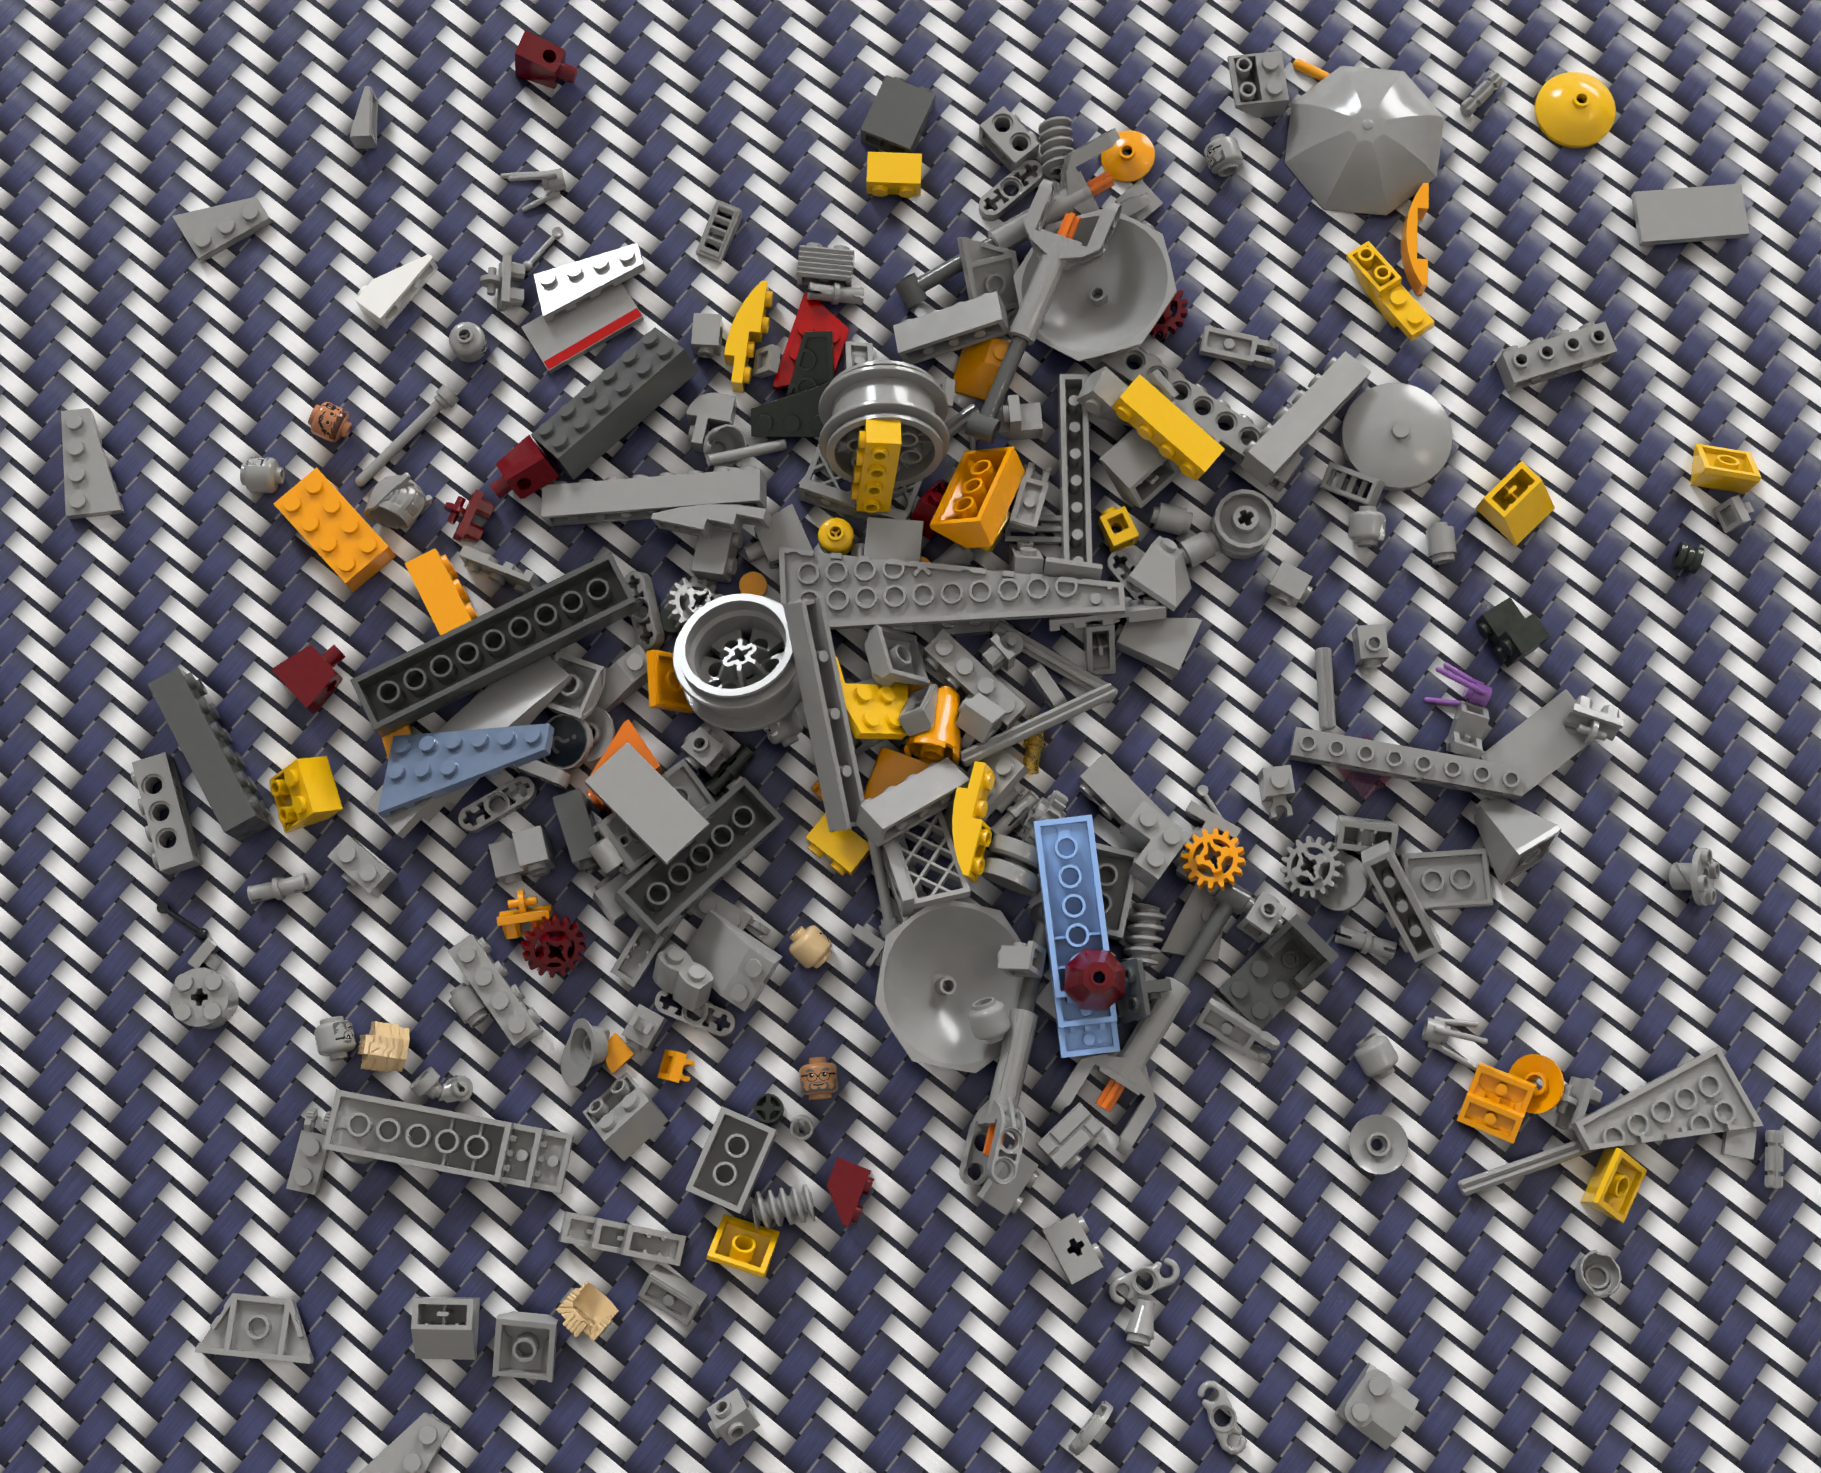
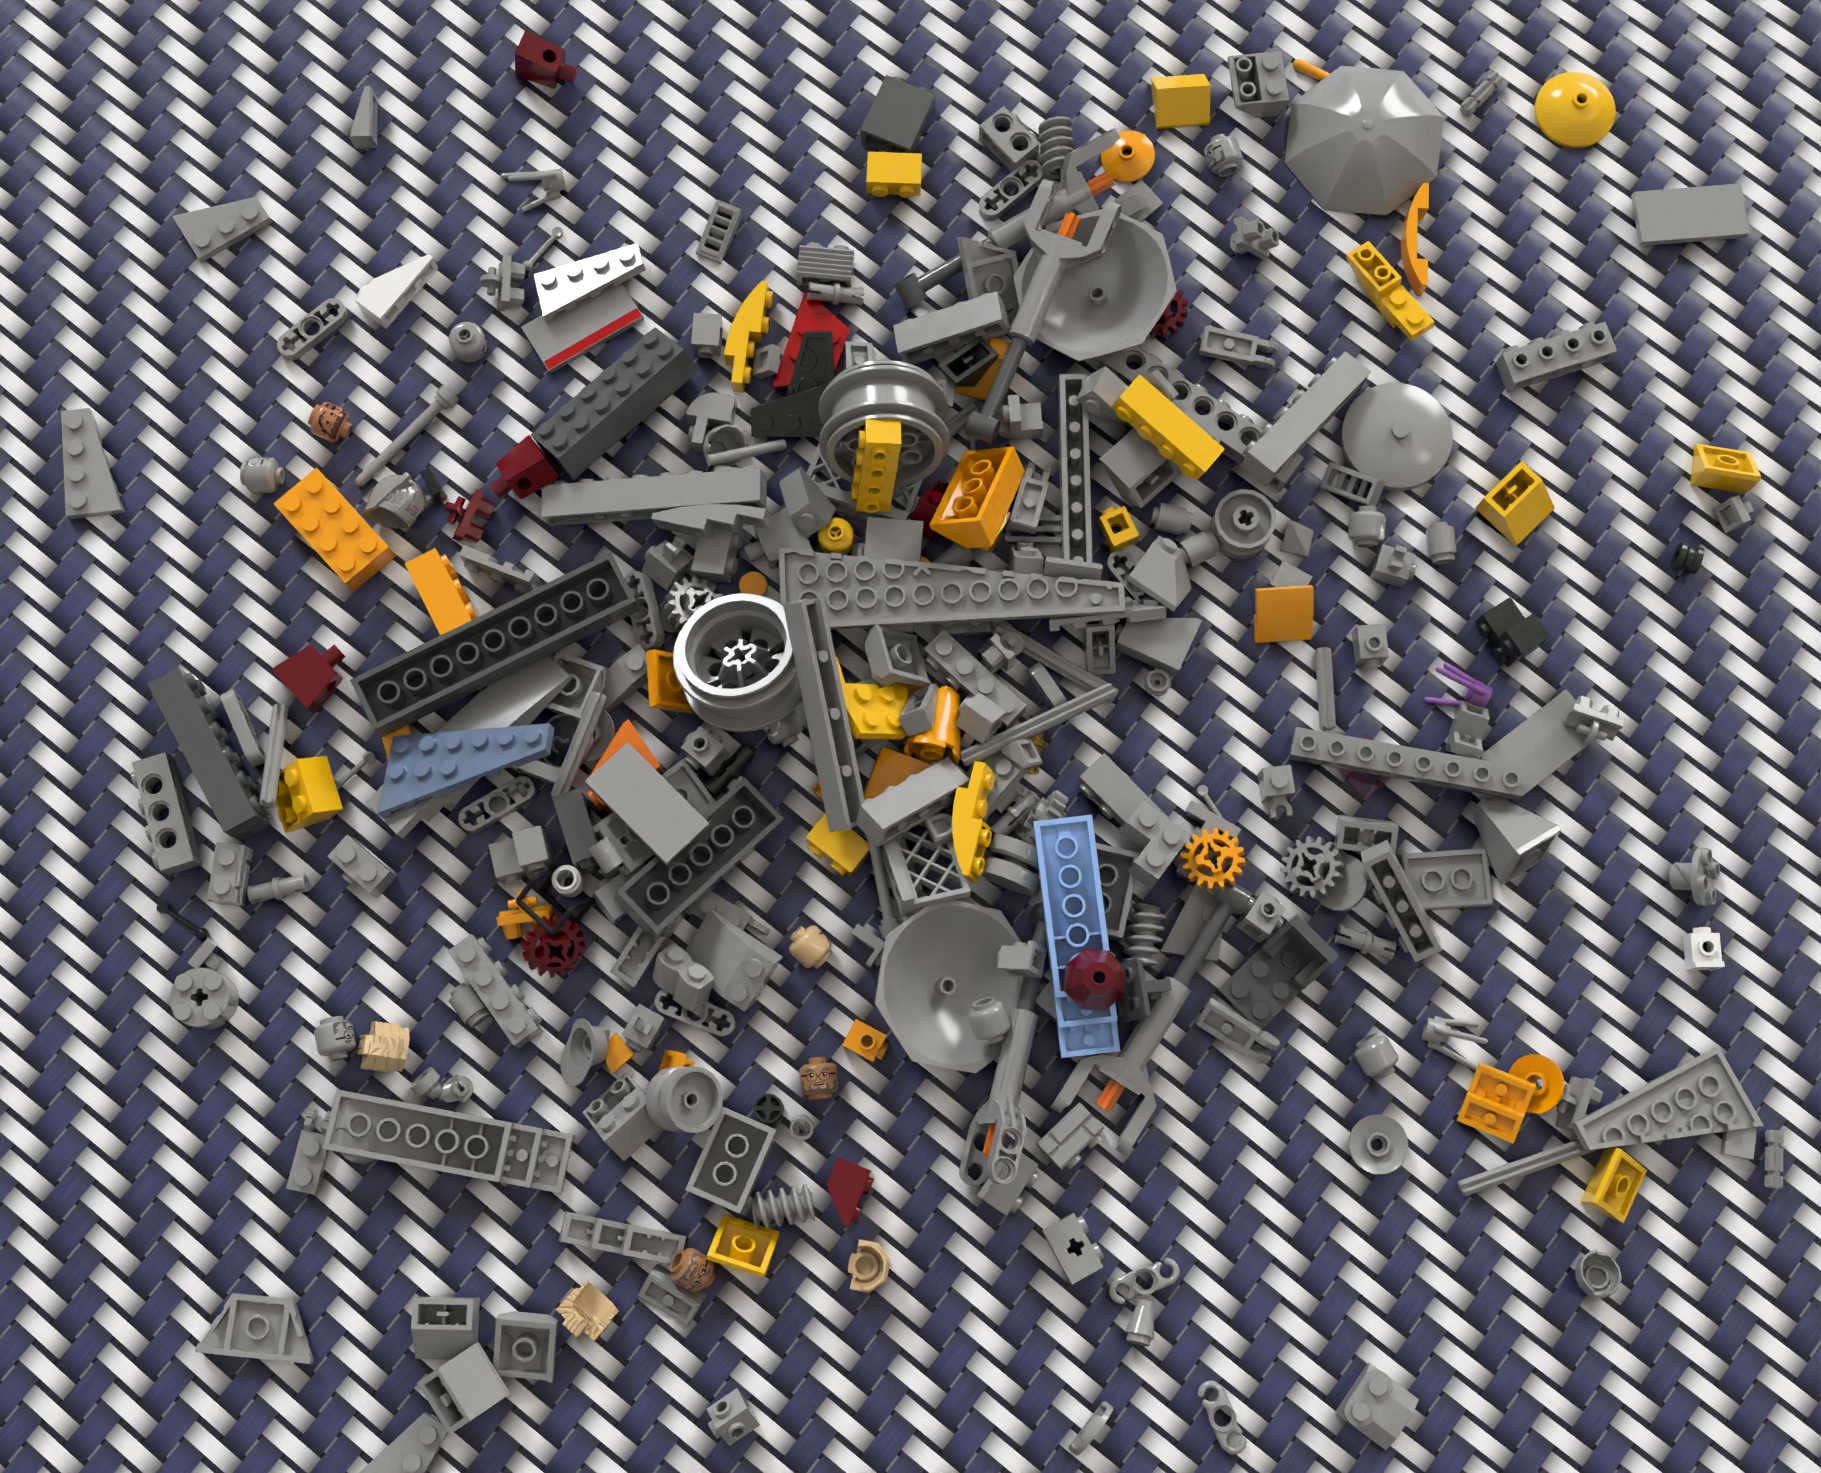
none -> light grey brick [207,842,253,907]
none -> light grey beam [220,689,266,768]
none -> light grey axle [259,704,289,808]
none -> light grey beam [277,298,348,361]
none -> light grey hinge [336,751,375,791]
none -> light grey slope [417,1342,510,1435]
none -> black tile [419,468,447,503]
none -> black piece [516,865,595,935]
none -> light grey axle [551,691,607,797]
none -> white brick [552,865,585,898]
none -> light grey brick [642,535,692,591]
none -> light grey wheel [645,1066,723,1133]
none -> medium nougat head [669,1248,715,1293]
none -> light grey slope [779,466,837,538]
none -> light orange brick [842,1019,889,1063]
none -> tan hair [848,1239,890,1293]
none -> light grey tile [924,814,953,847]
none -> pearl dark grey slope [938,336,998,387]
none -> light grey slope [1001,738,1042,768]
none -> light grey plate [1144,669,1171,696]
none -> yellow slope [1151,74,1211,129]
none -> light grey hips [1230,216,1279,259]
none -> light orange slope [1254,585,1314,643]
none -> light grey slope [1280,520,1314,558]
none -> light grey brick [1370,544,1417,588]
none -> white brick [1683,927,1725,970]

